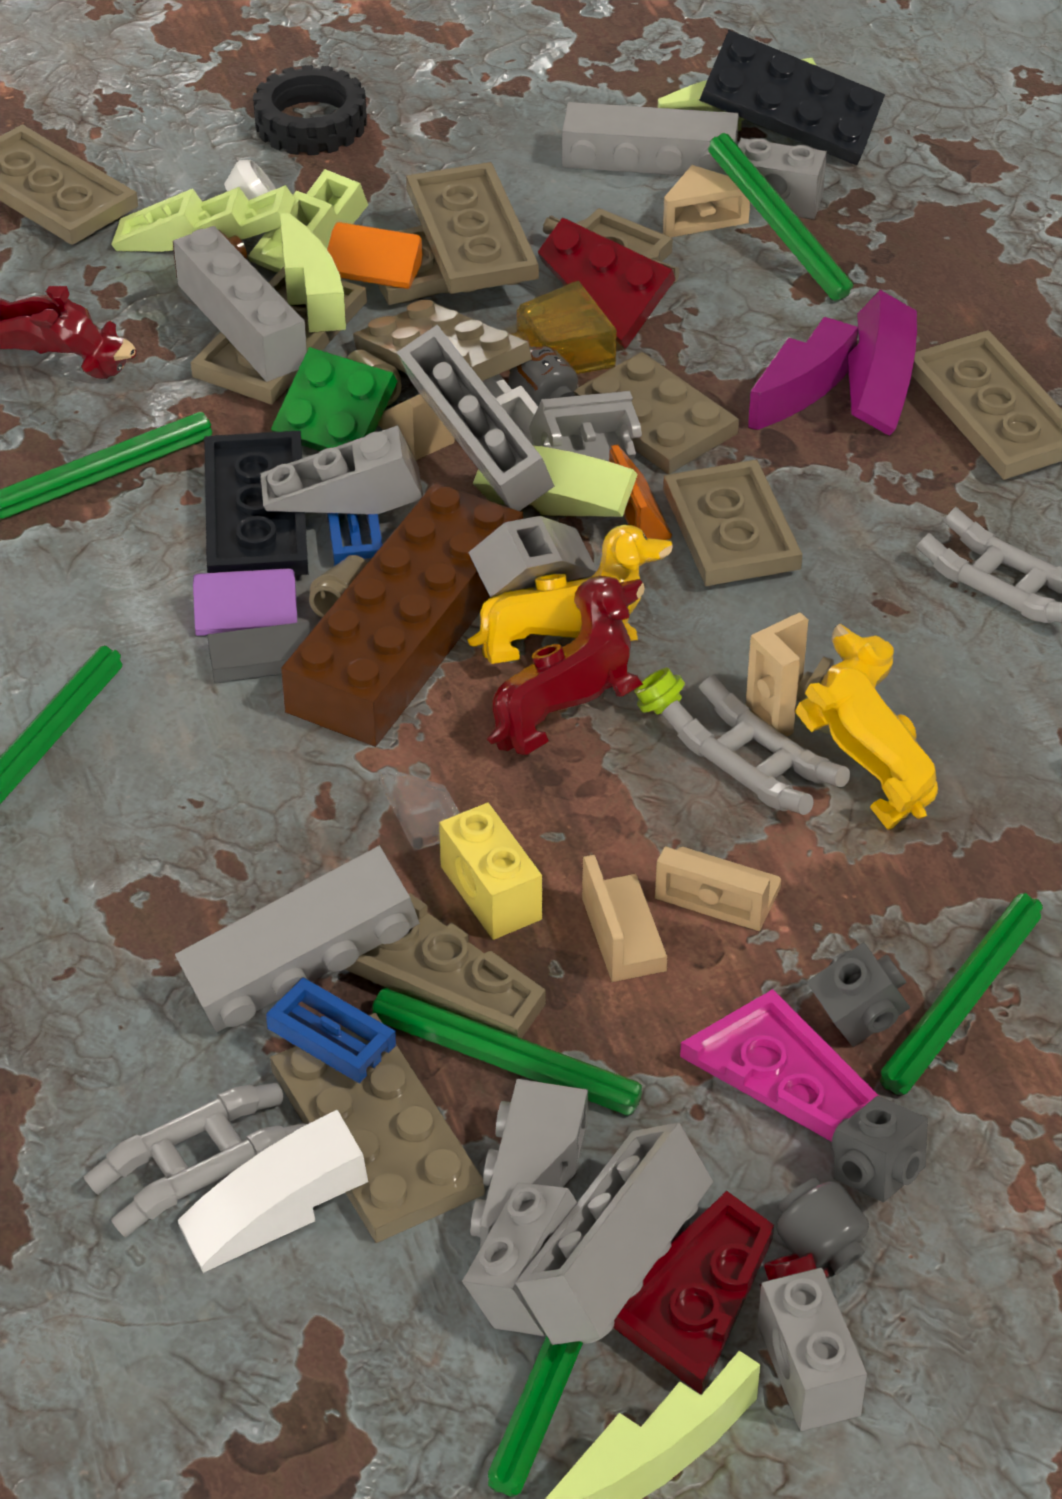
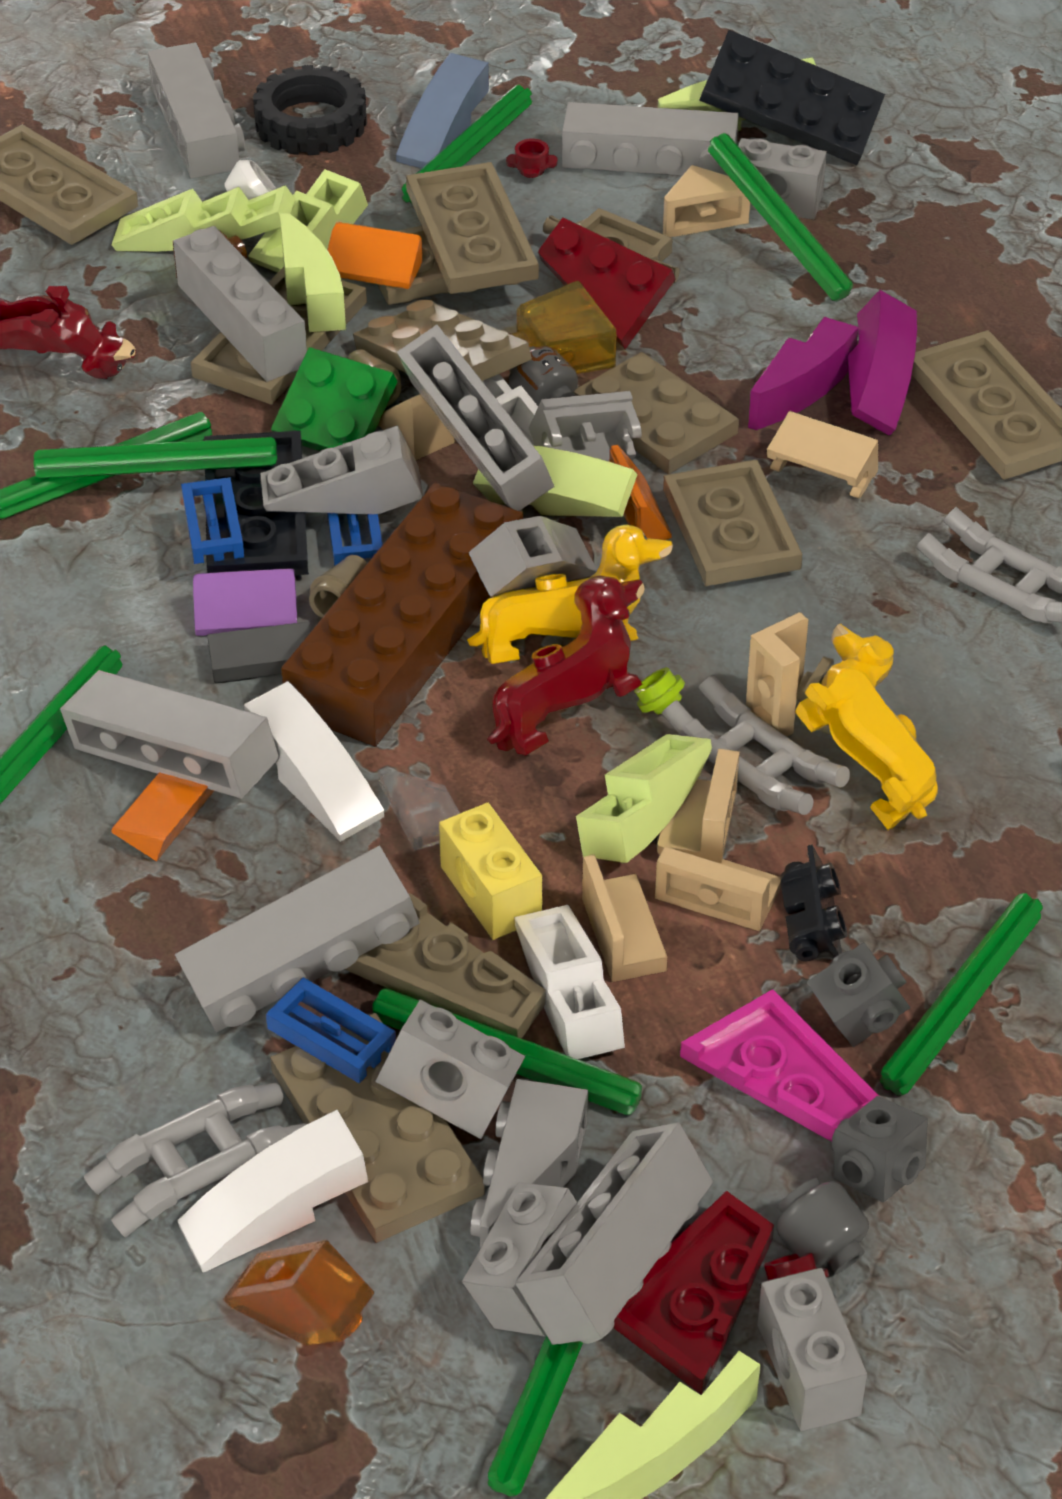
none -> green axle [33,437,277,479]
none -> light grey brick [60,670,279,799]
none -> orange slope [111,772,214,861]
none -> light grey brick [147,42,245,179]
none -> blue tile [181,478,244,564]
none -> clear orange slope [223,1240,375,1345]
none -> white slope [244,681,384,842]
none -> light grey brick [375,999,525,1139]
none -> sand blue slope [396,53,489,168]
none -> green axle [401,85,532,205]
none -> dark red plate [506,139,558,178]
none -> white slope [514,905,625,1059]
none -> yellowish green slope [576,734,712,863]
none -> tan panel [657,749,740,863]
none -> tan hinge [767,411,878,498]
none -> black hinge [780,844,848,962]

